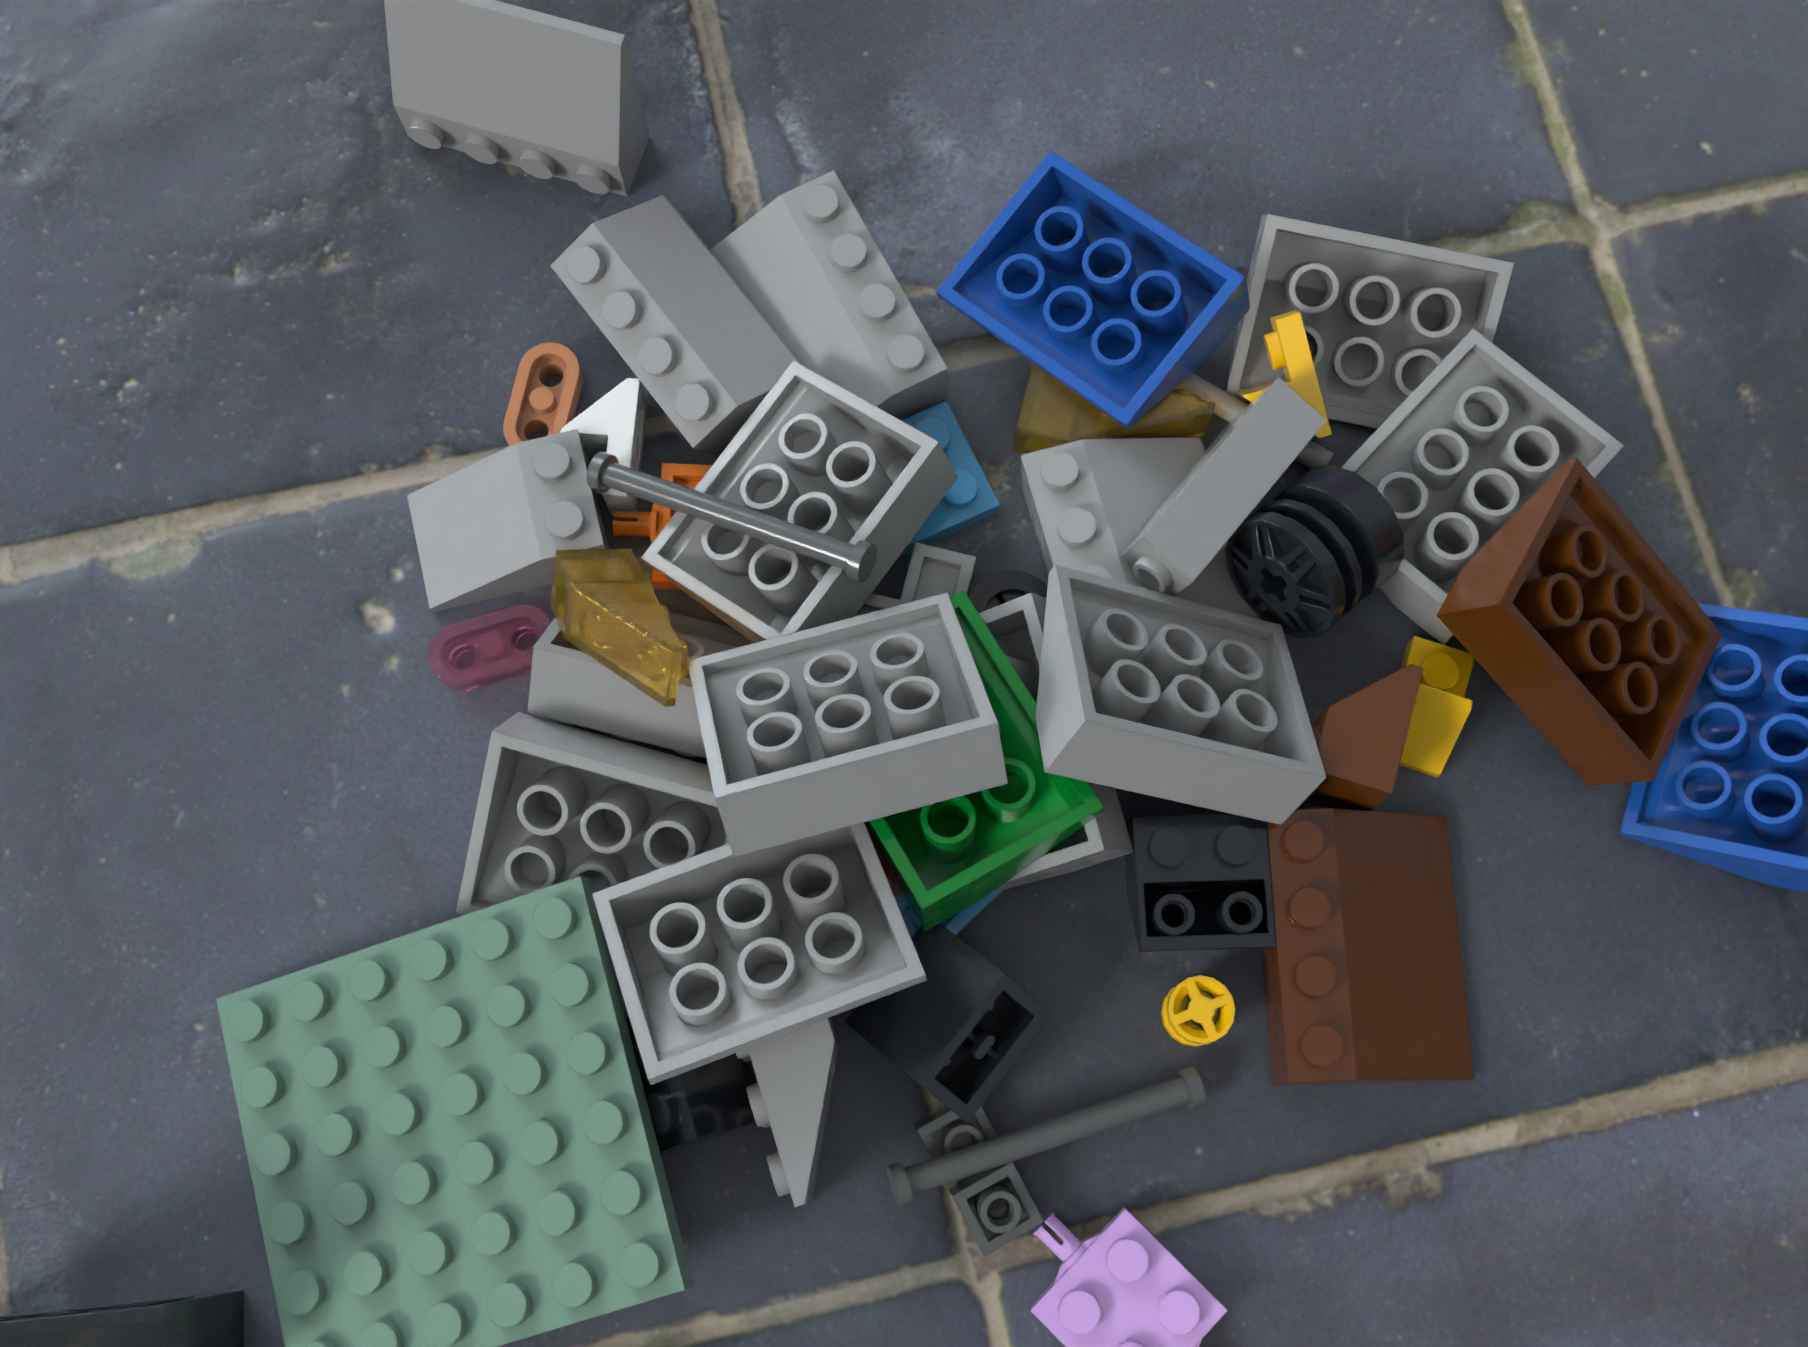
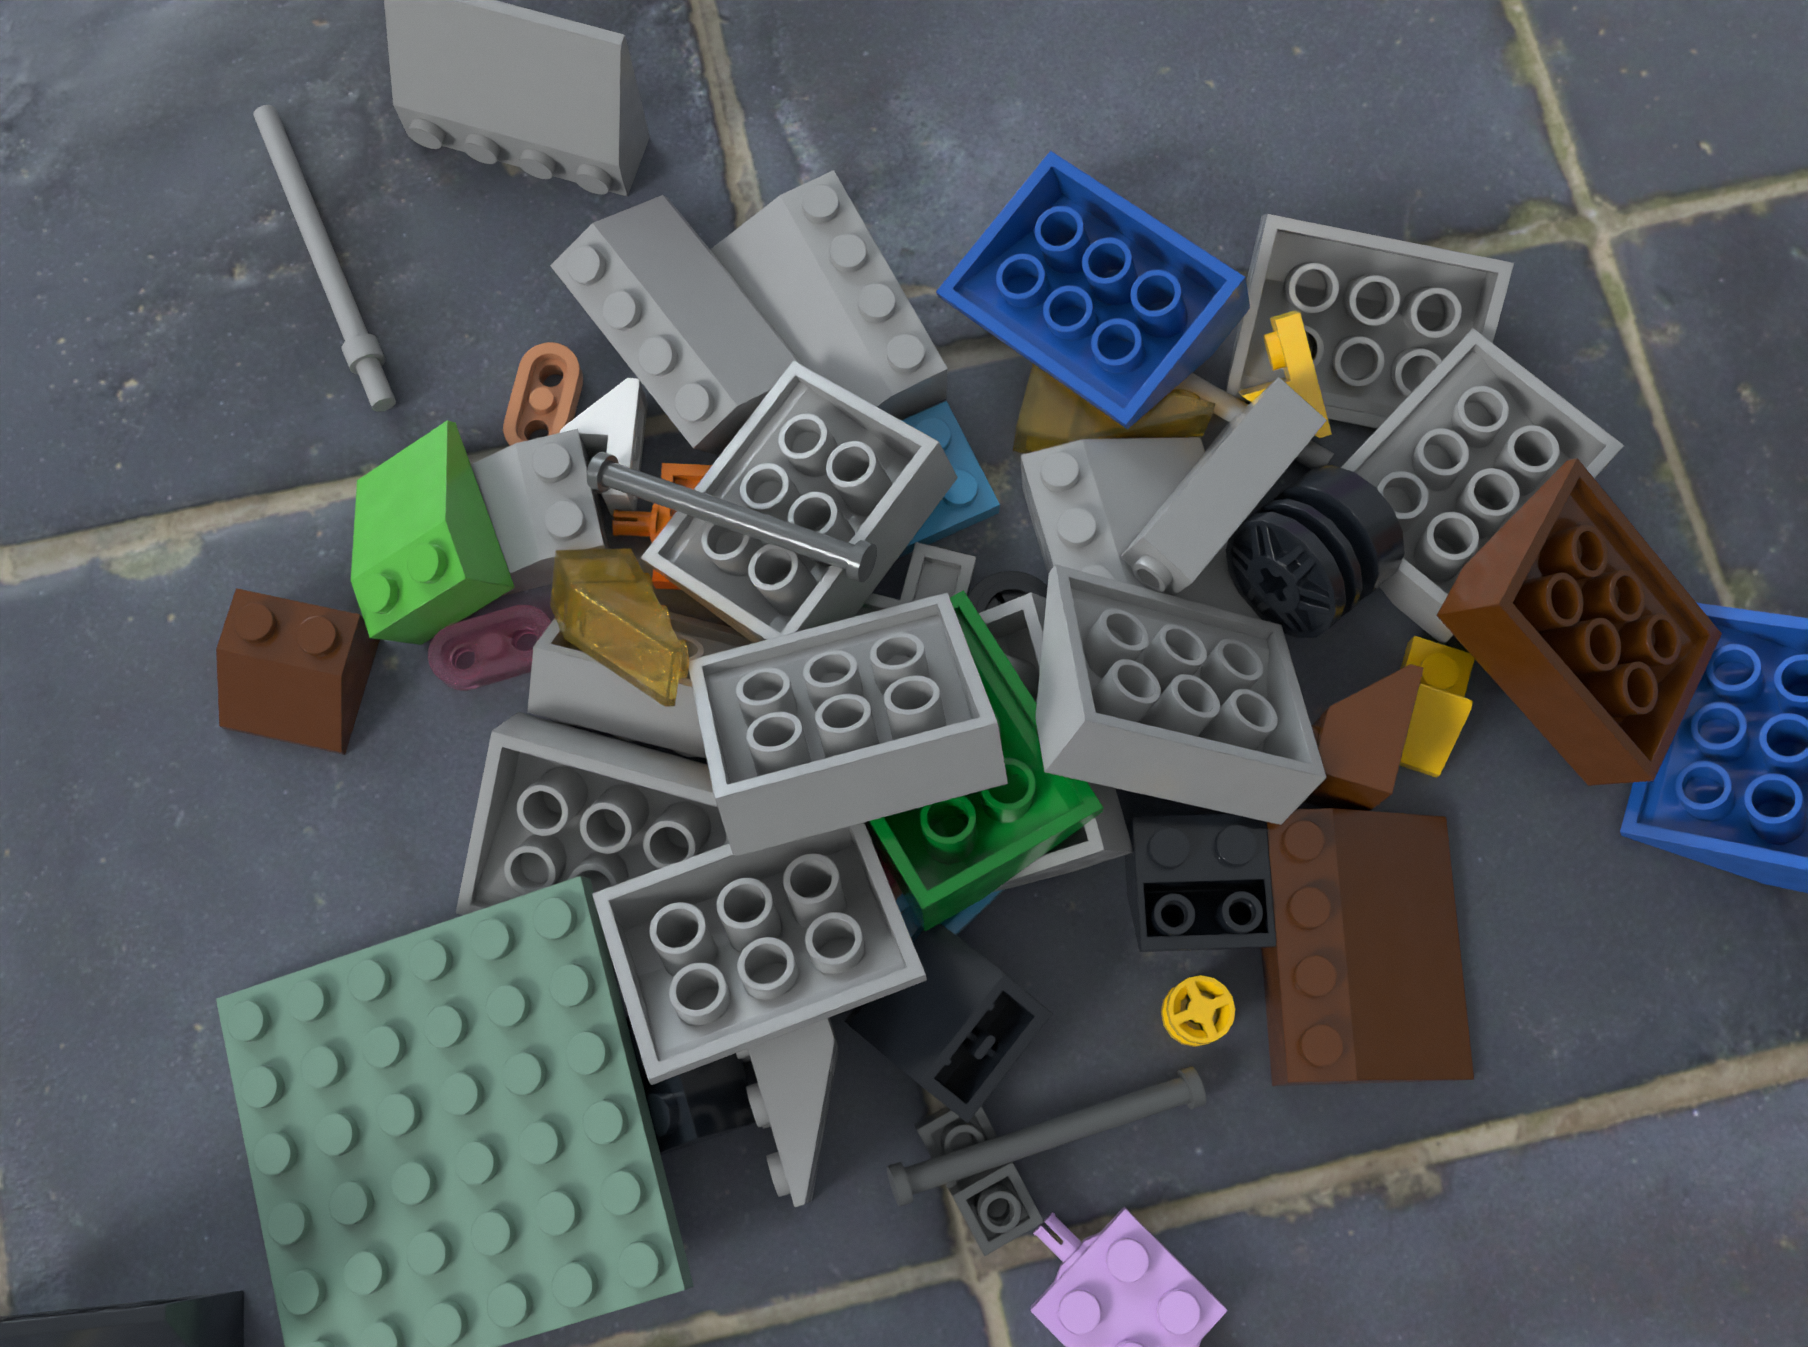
none -> reddish brown slope [216,588,380,755]
none -> light grey bar [253,105,396,412]
none -> bright green slope [351,420,515,645]

